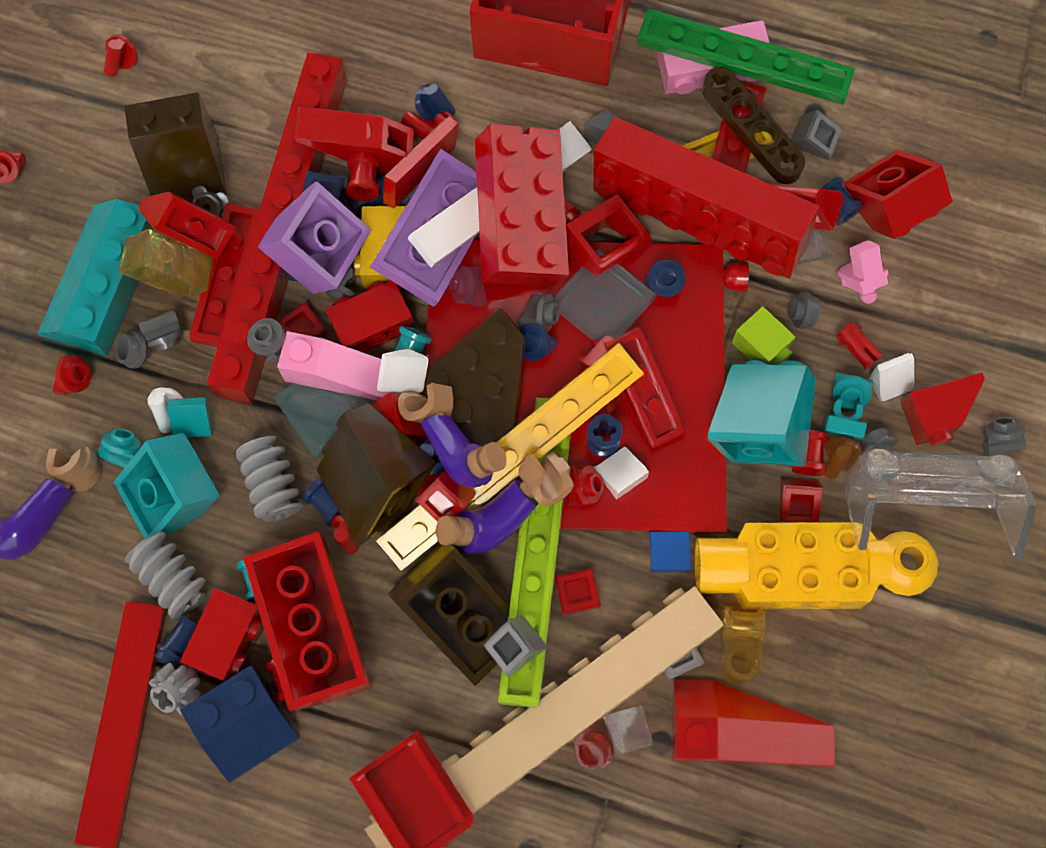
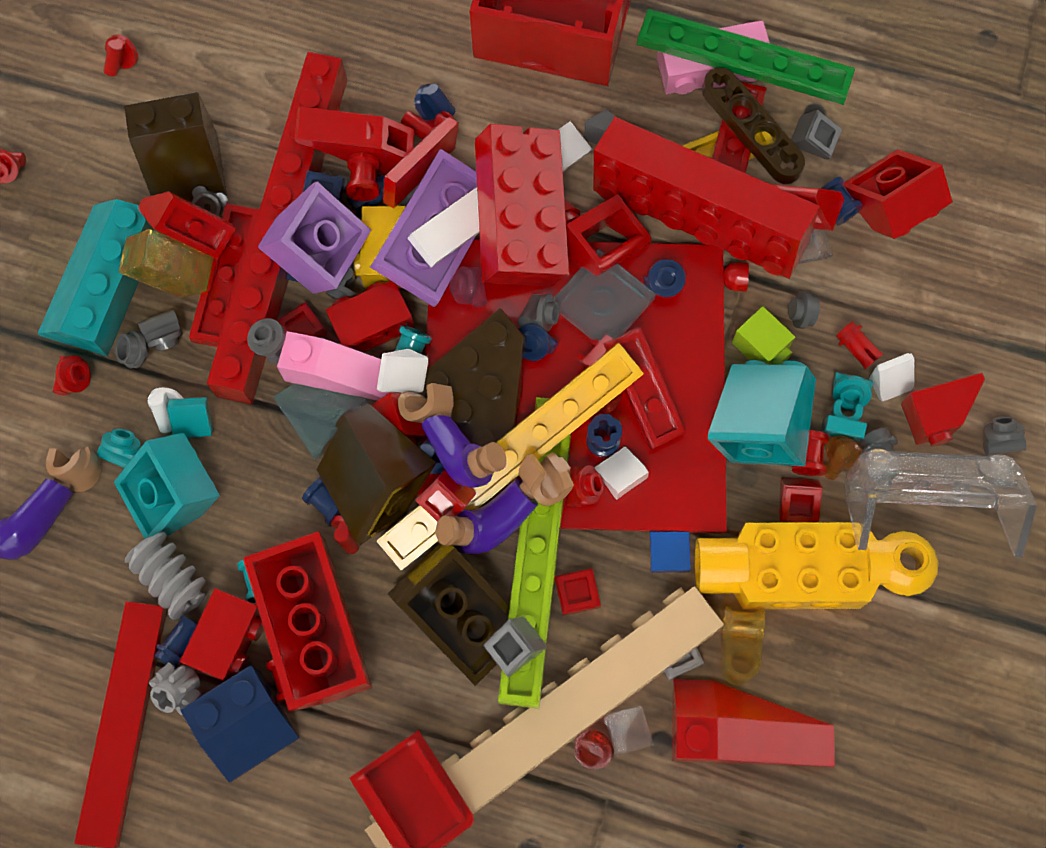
light grey piece [235,436,304,522] -> none
bright pink piece [837,240,888,304] -> none

